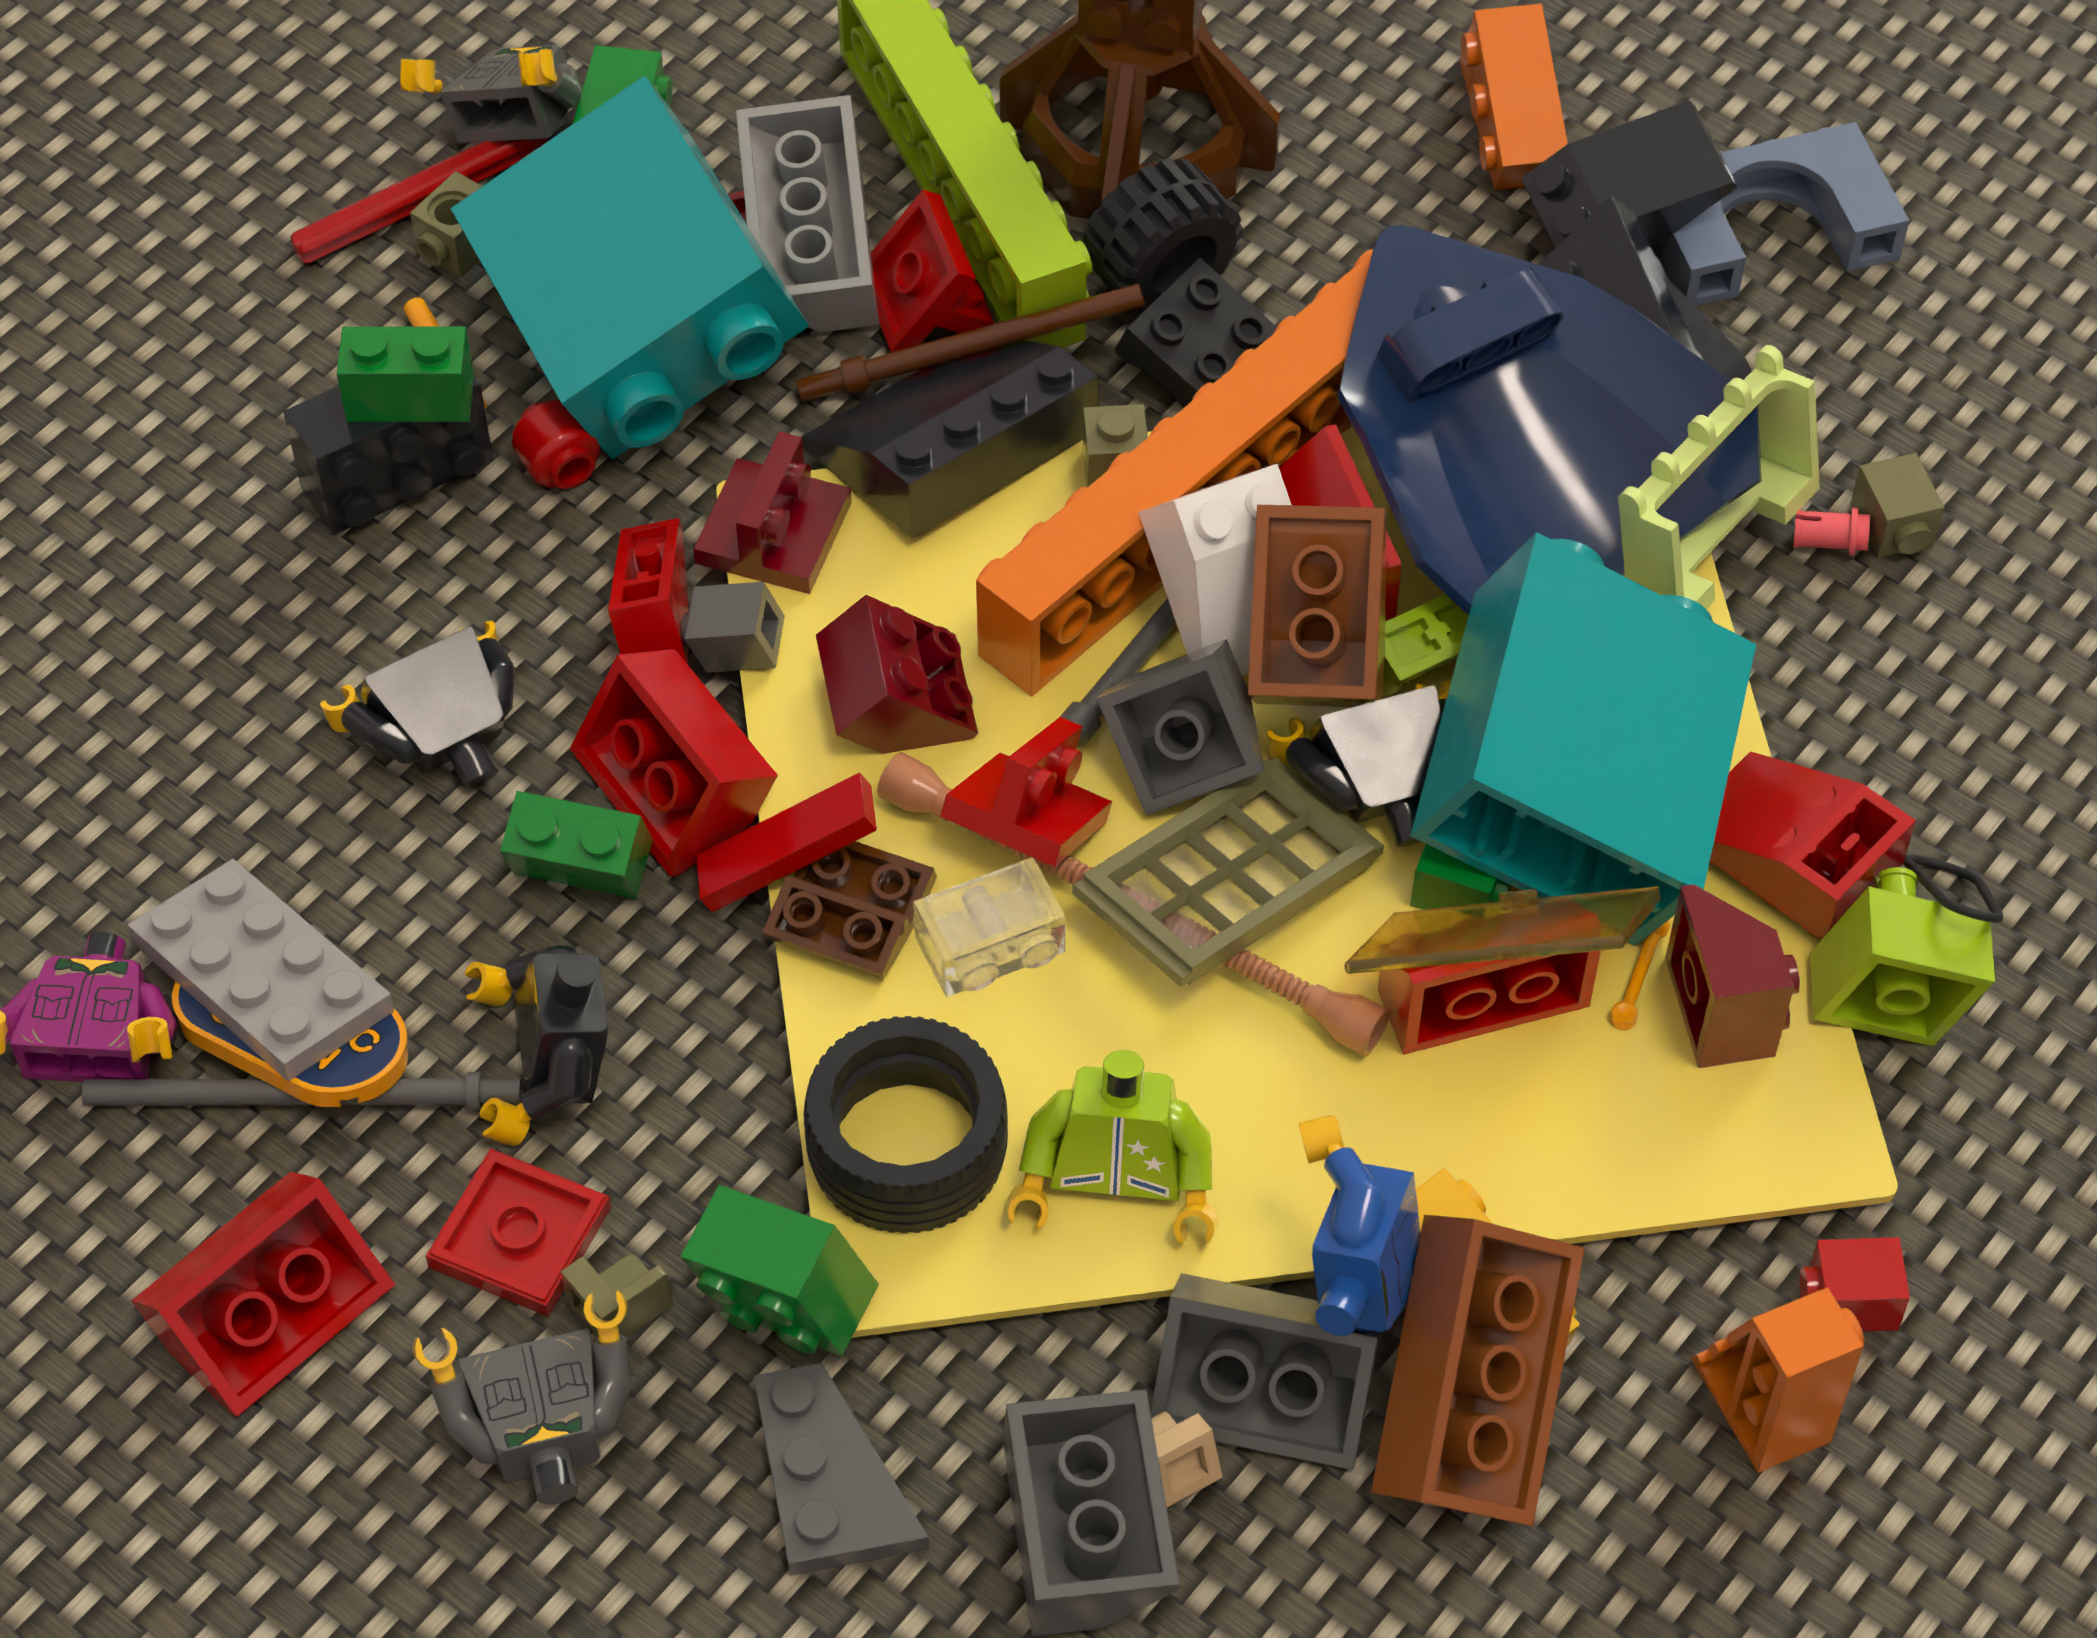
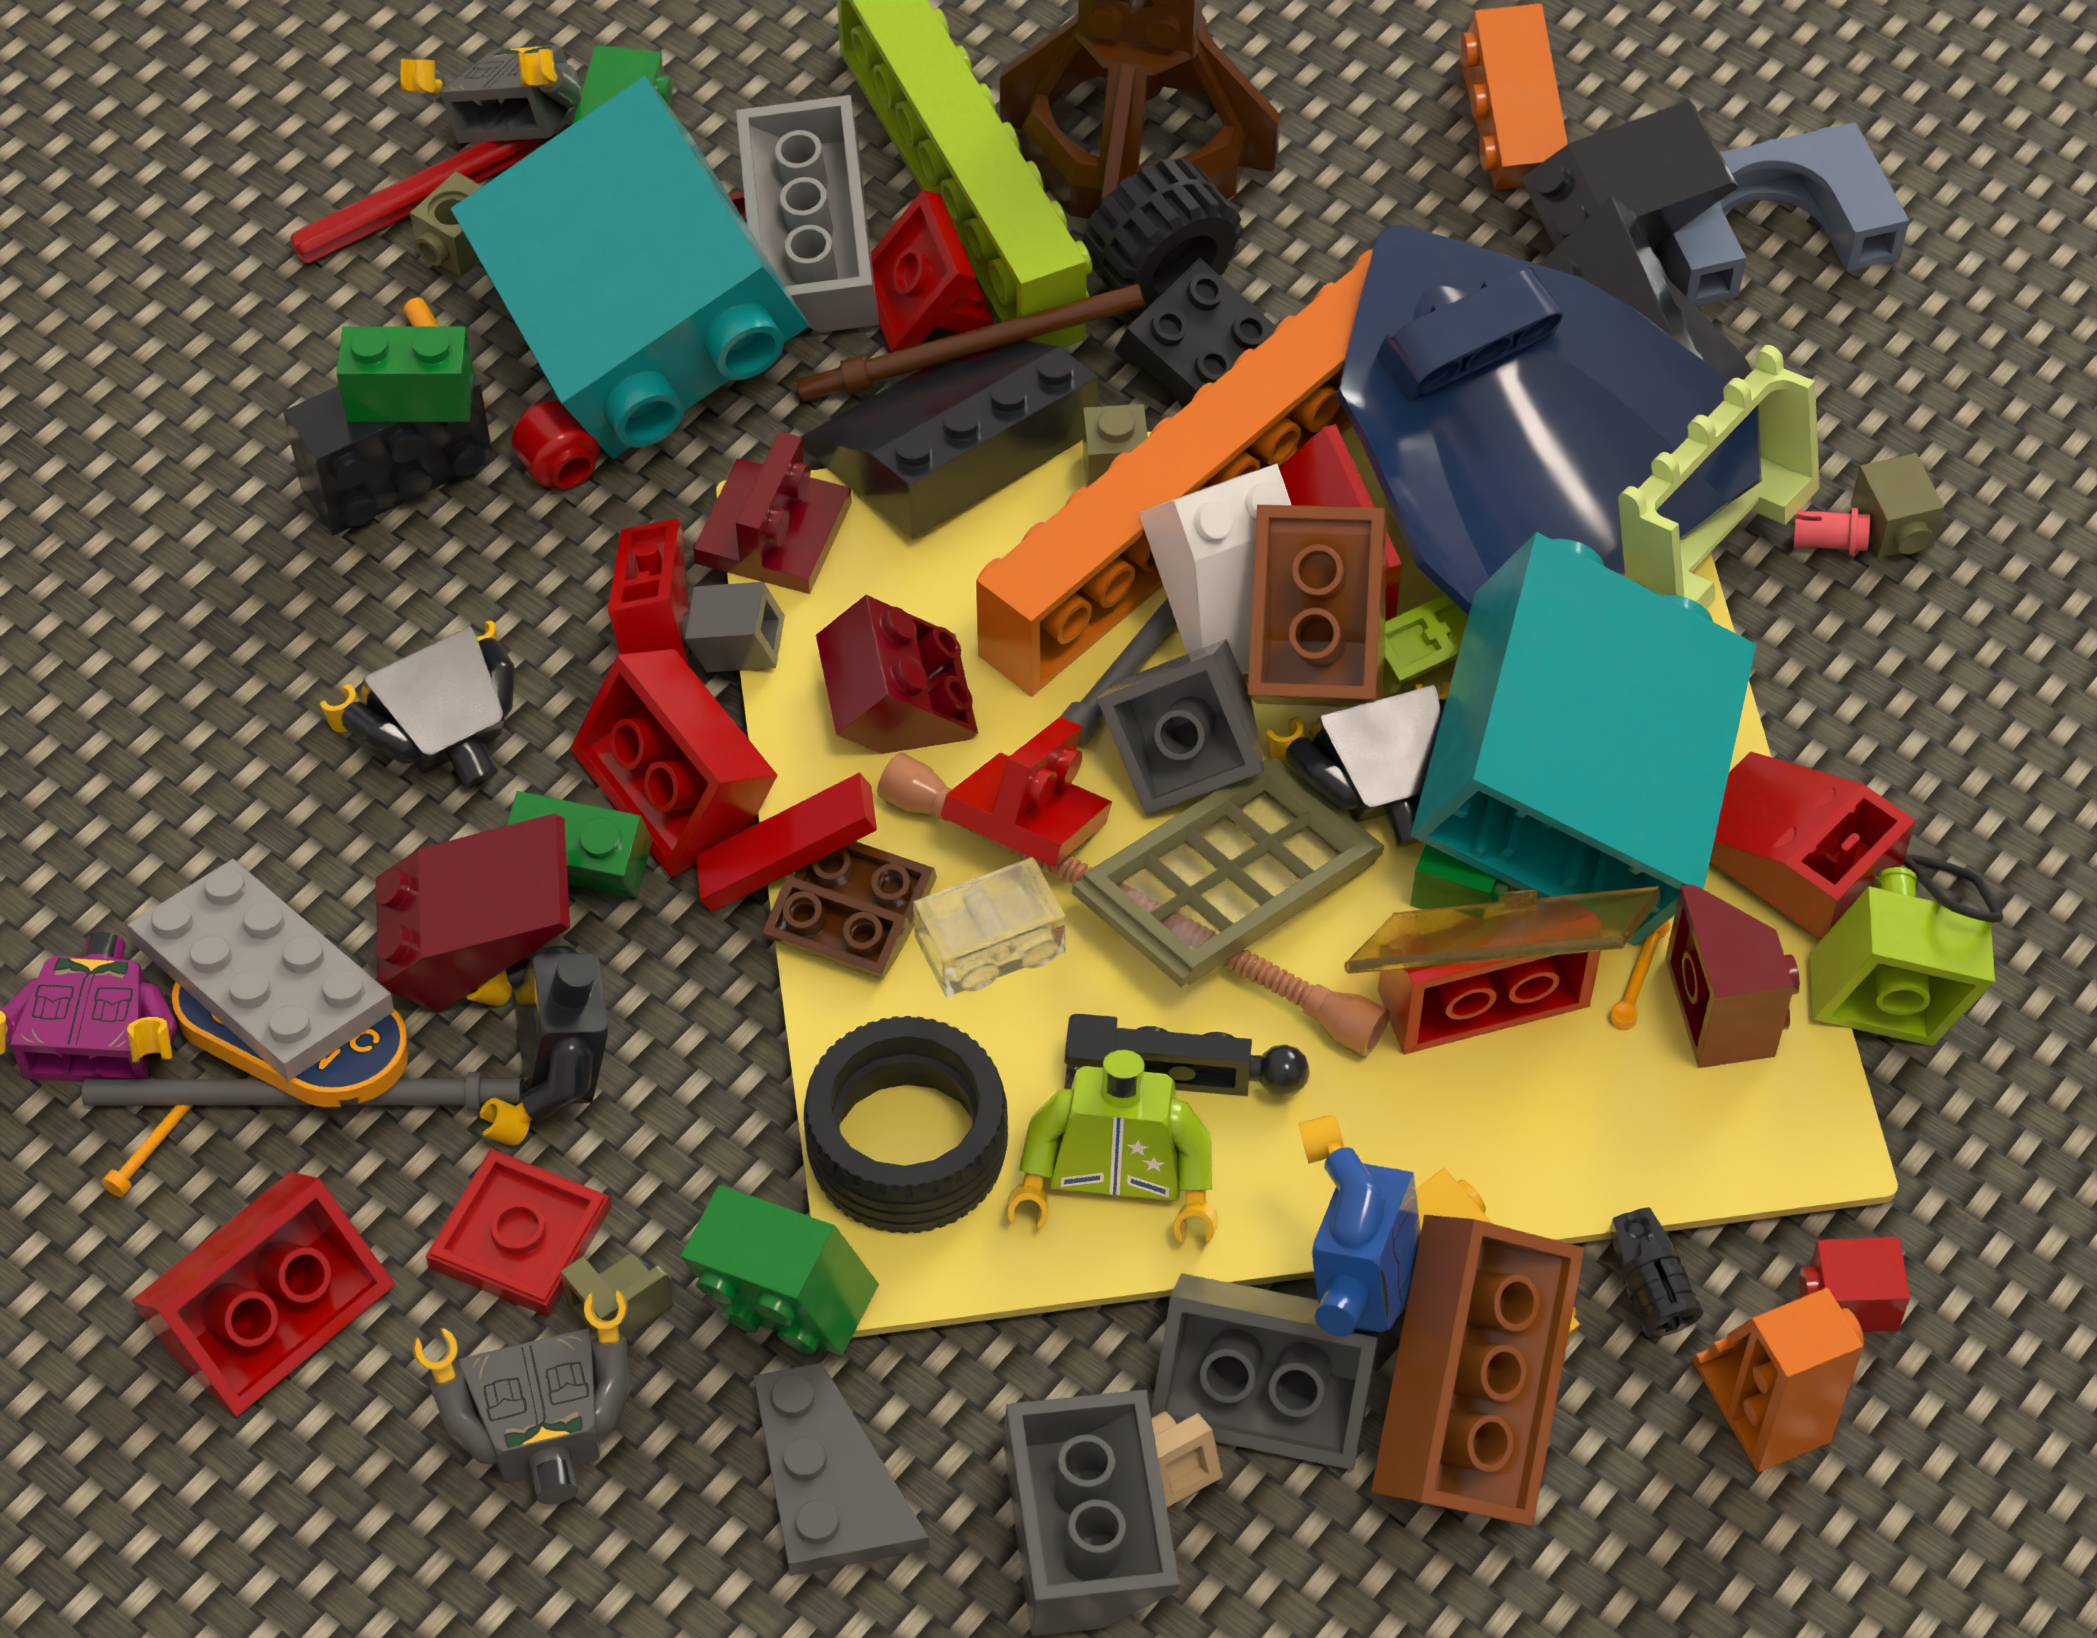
none -> light orange piece [101,1105,192,1198]
none -> dark red slope [375,813,570,1013]
none -> black plate [1064,1014,1310,1097]
none -> black hinge [1610,1207,1703,1338]

